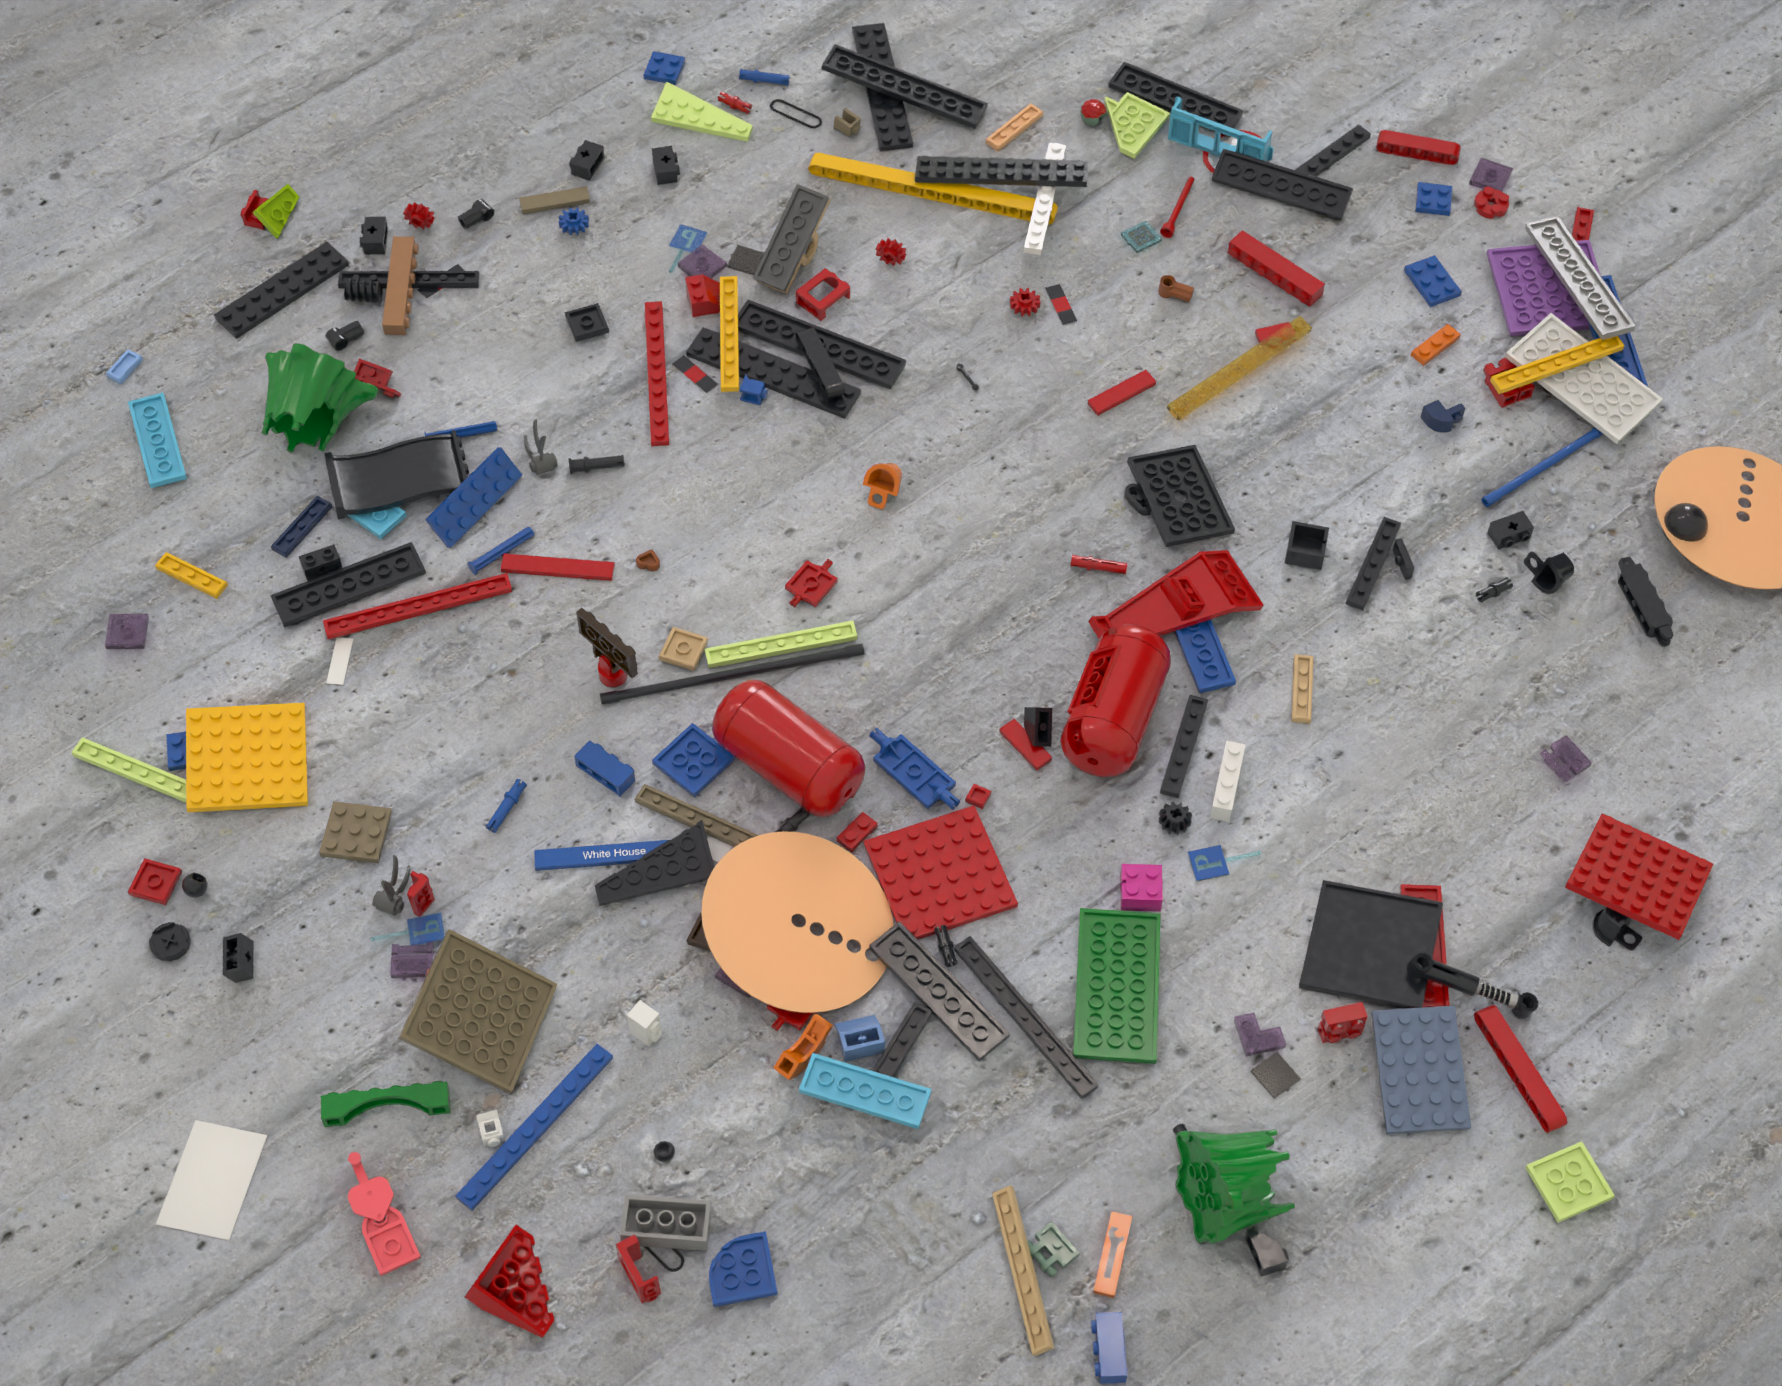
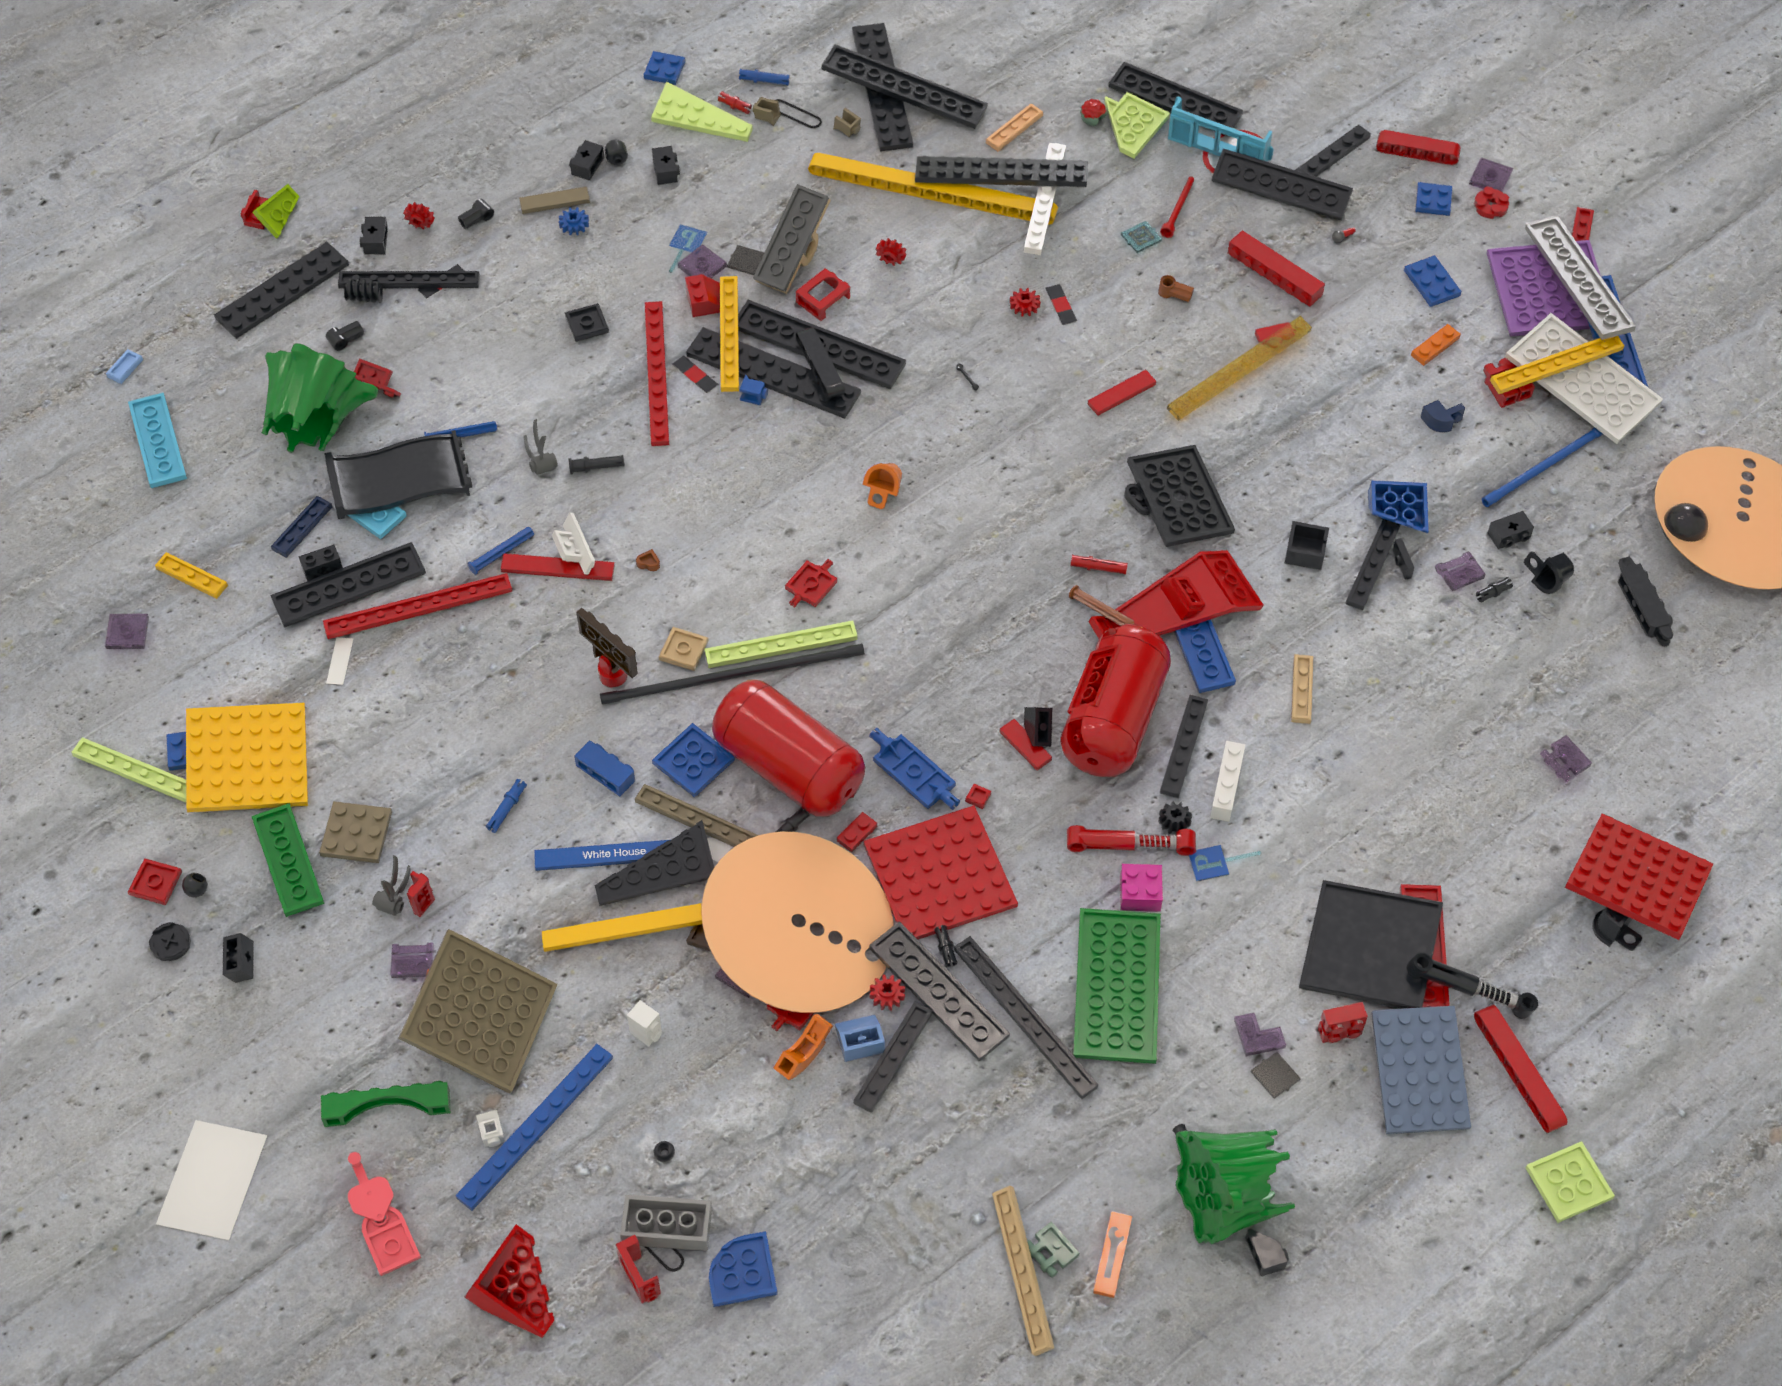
clear light blue piece [370,913,444,946] -> none
medium nougat brick [382,236,419,335] -> none
blue plate [425,447,523,548] -> none
medium azure plate [799,1053,932,1129] -> none
brick [1091,1312,1128,1384] -> none
none -> green plate [251,803,325,917]
none -> yellow tile [542,903,702,952]
none -> white bracket [552,512,595,574]
none -> black head [604,139,628,165]
none -> dark tan window [753,97,781,126]
none -> red gear [869,974,905,1011]
none -> red piece [1067,825,1196,856]
none -> dark orange axle [1069,585,1135,626]
none -> flat silver piece [1332,227,1356,243]
none -> blue wedge [1368,480,1429,533]
none -> clear purple plate [1435,551,1486,591]

